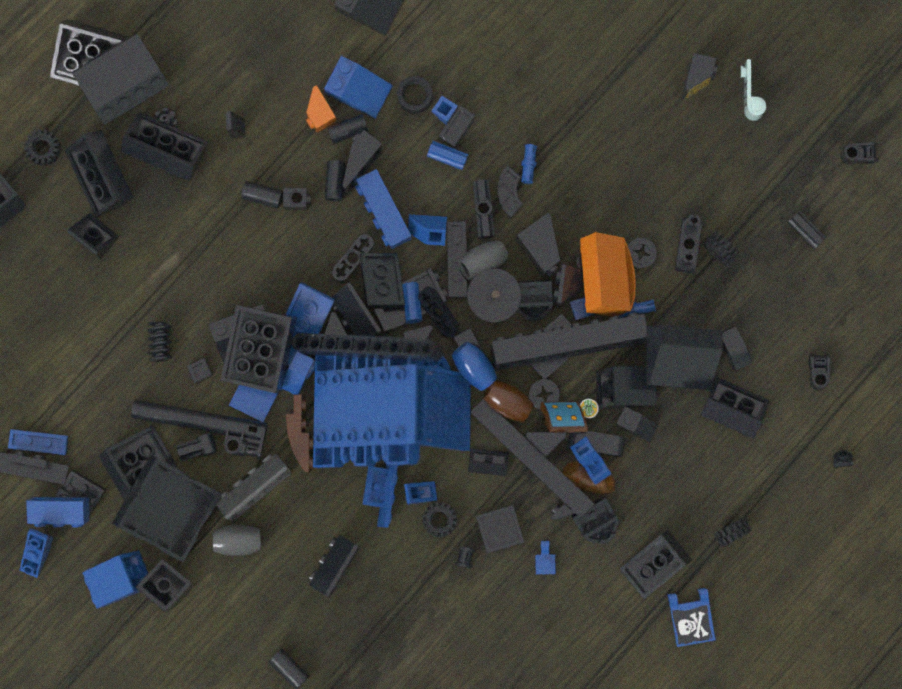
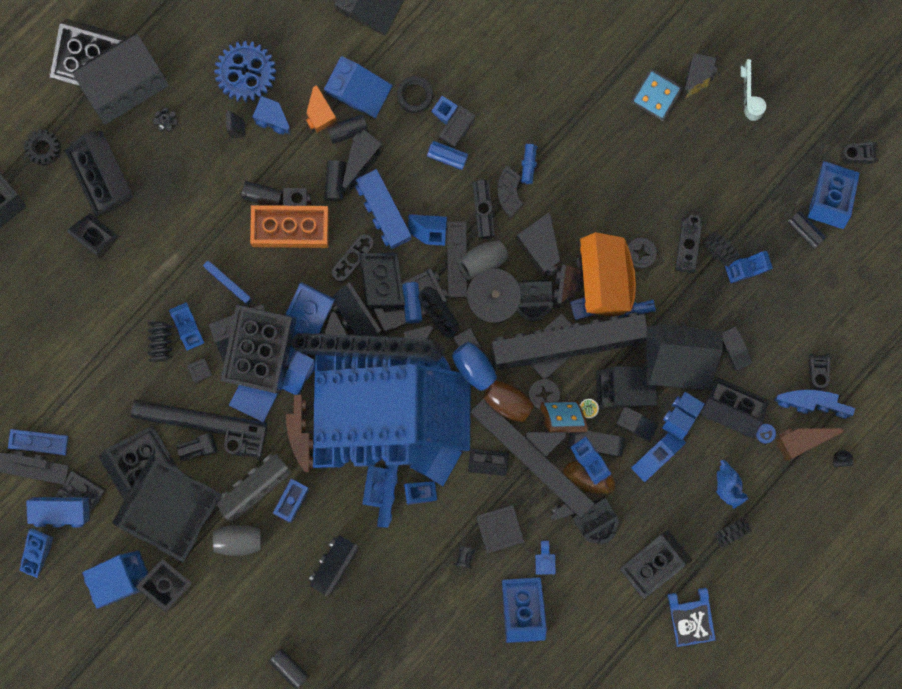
black slope [121,112,208,181] -> none
black tyre [422,502,457,537] -> none
none -> blue slope [169,302,204,350]
none -> blue tile [203,261,252,306]
none -> blue gear [214,41,276,103]
none -> orange brick [250,205,329,248]
none -> blue slope [253,96,291,135]
none -> blue brick [273,479,310,523]
none -> blue slope [410,446,462,486]
none -> blue slope [502,578,546,643]
none -> dark azure slope [631,68,684,121]
none -> blue slope [631,433,686,482]
none -> blue piece [662,392,705,440]
none -> blue hair [716,460,748,509]
none -> blue slope [725,251,773,283]
none -> blue tile [756,424,776,444]
none -> blue slope [774,390,855,419]
none -> reddish brown slope [776,428,843,461]
none -> blue slope [807,161,860,229]

